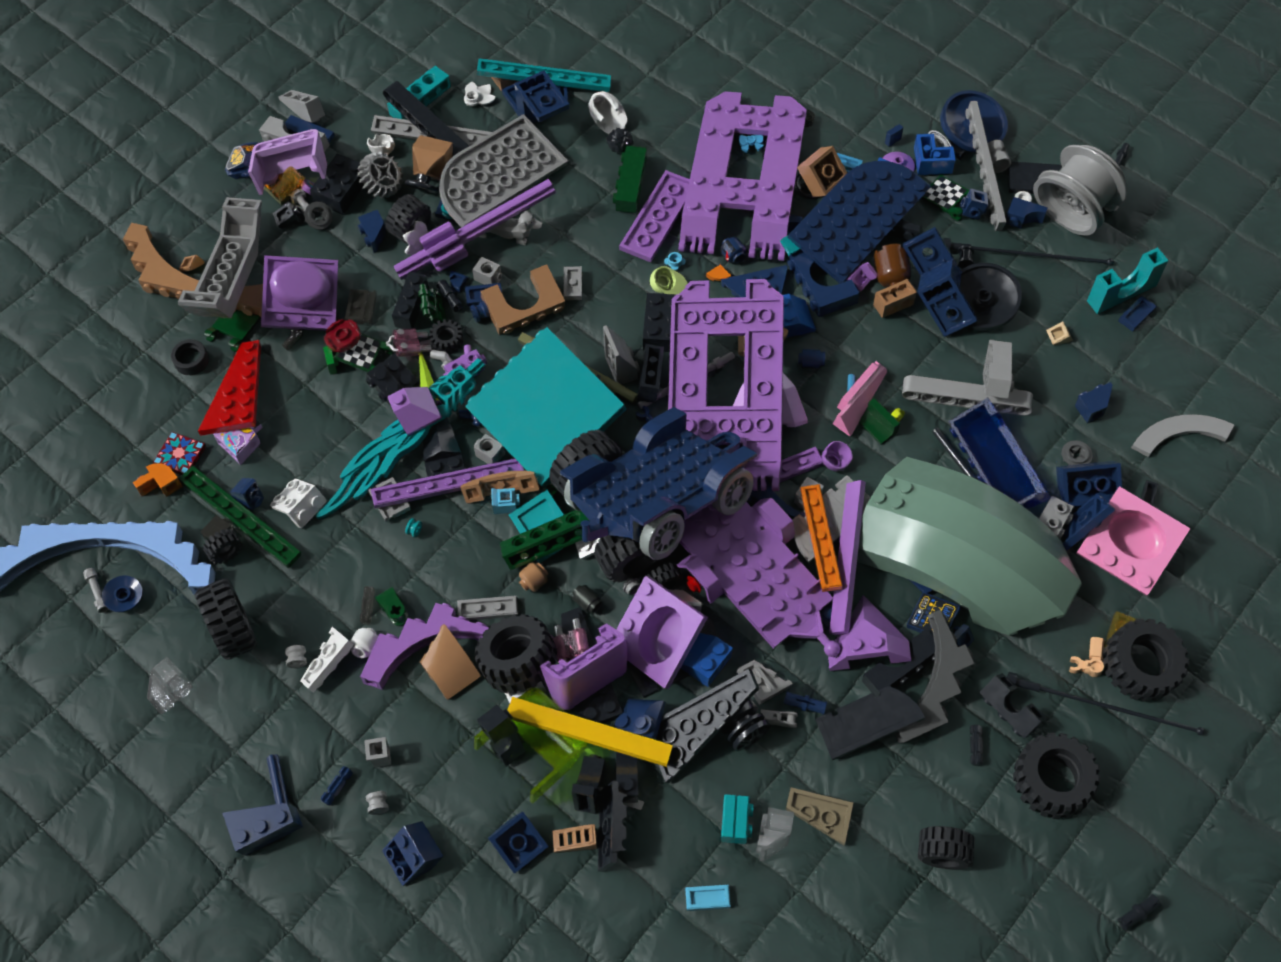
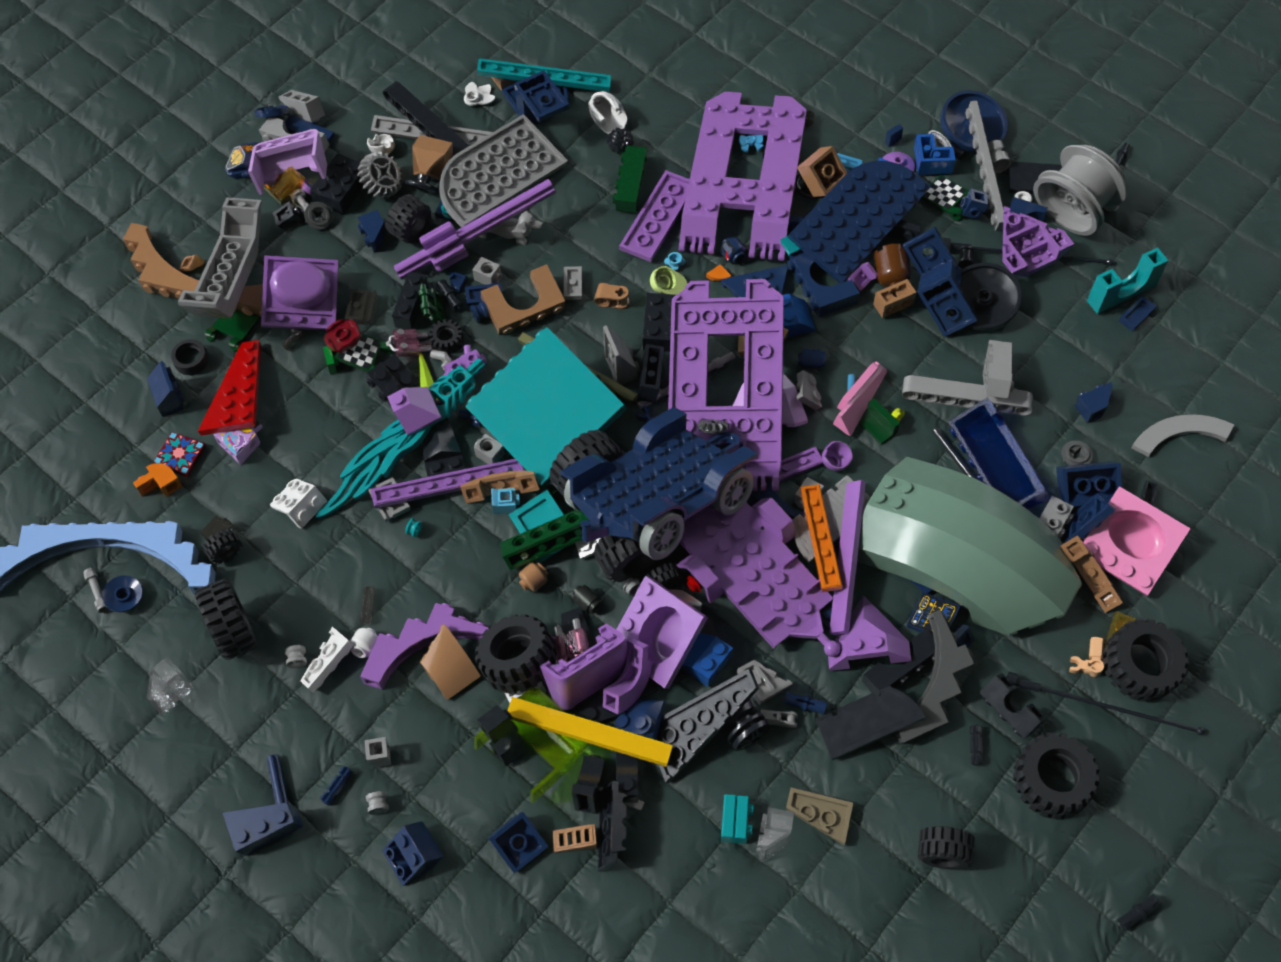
dark green plate [179,466,302,568] -> none
dark blue slope [230,478,264,512] -> none
dark green piece [375,587,409,626] -> none
teal brick [387,66,451,120] -> none
white plate [403,221,429,255] -> none
light grey tile [457,596,518,621] -> none
medium azure tile [685,885,731,911] -> none
tan slope [1046,322,1073,346] -> none
none -> dark blue slope [147,361,184,417]
none -> dark blue tile [254,105,289,117]
none -> medium nougat piece [594,283,630,309]
none -> medium lavender arch [603,638,653,714]
none -> dark grey gear [698,419,729,434]
none -> light grey wing [796,370,822,410]
none -> medium lavender wedge [1002,206,1074,277]
none -> medium nougat slope [1061,535,1123,613]

